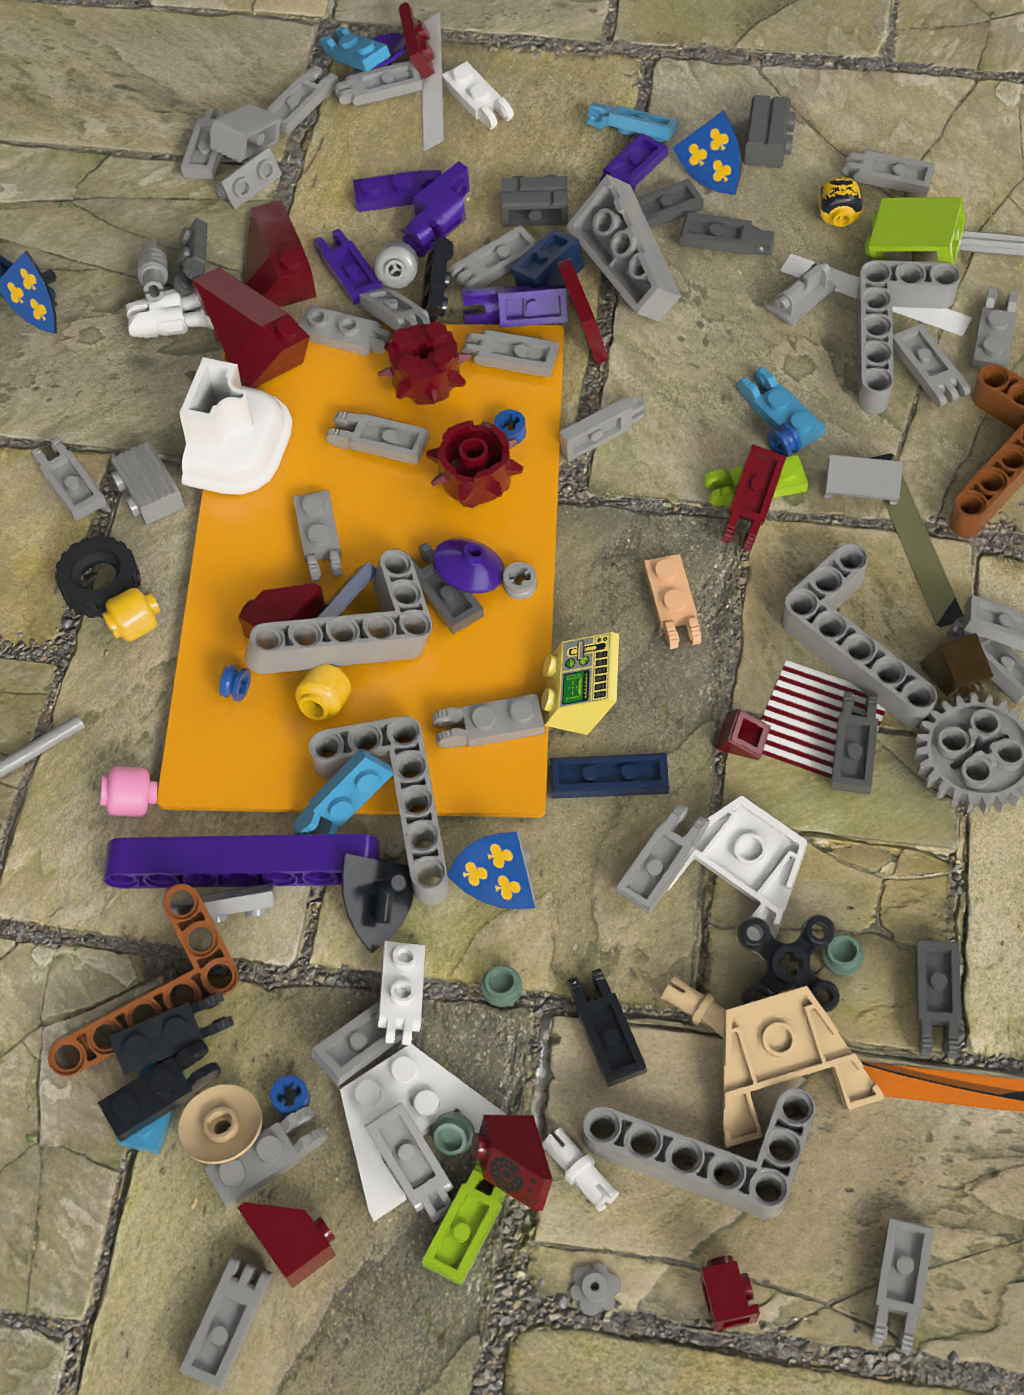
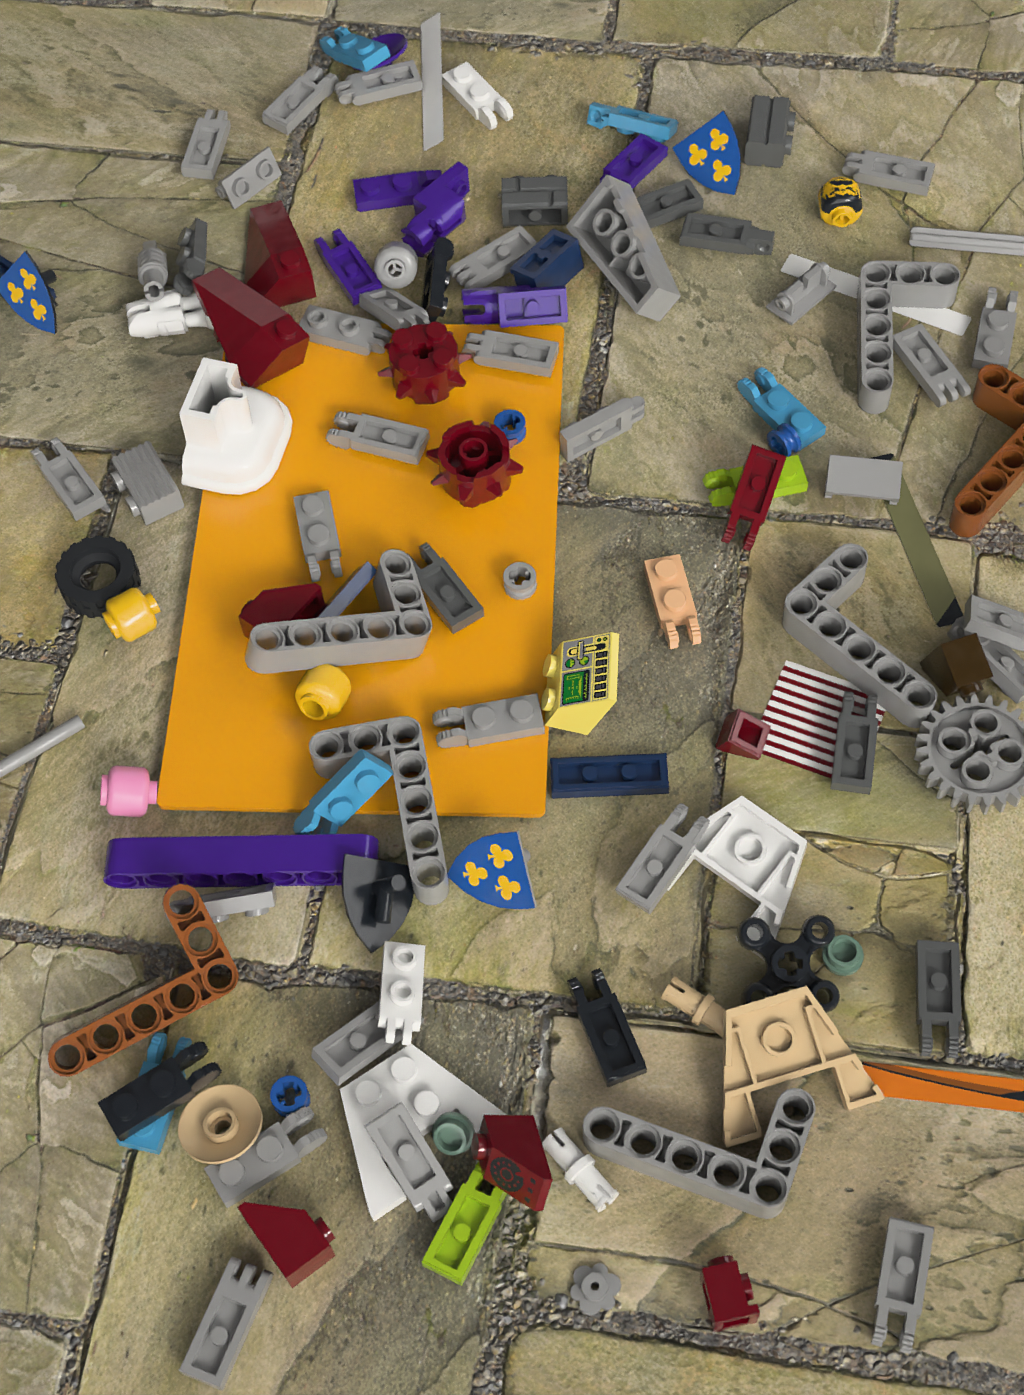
black hinge [109,991,234,1076] -> none
light grey brick [210,103,281,163] -> none
blue bush [219,664,251,702] -> none
dark red hinge [398,2,435,79] -> none
dark purple dish [432,538,505,593] -> none
sand green plate [481,966,523,1007] -> none
dark red tile [556,257,609,365] -> none
lime panel [865,197,966,266] -> none

